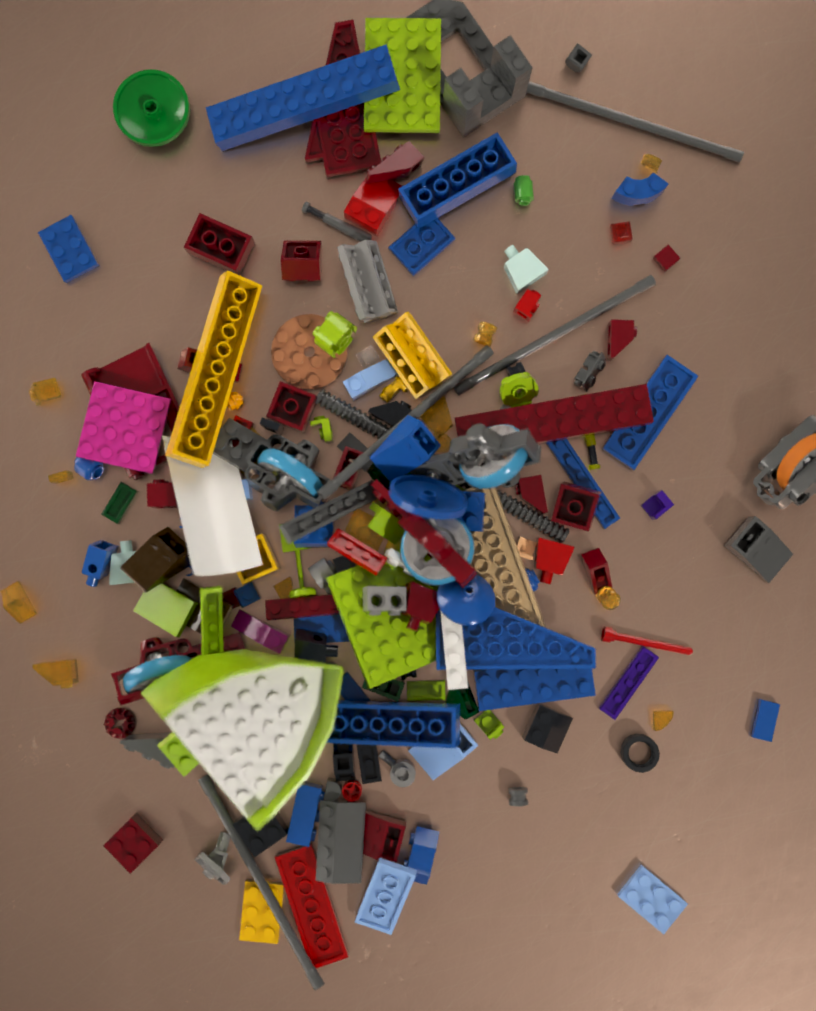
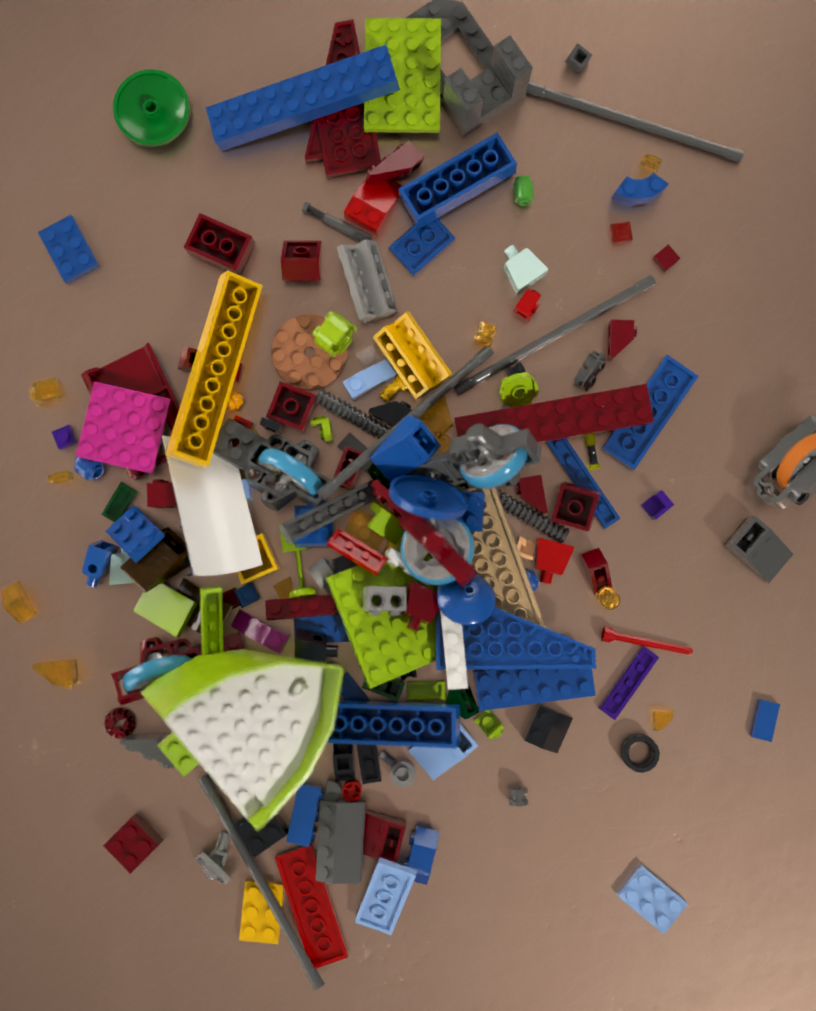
none -> dark purple plate [52,425,78,450]
none -> blue plate [105,505,165,563]

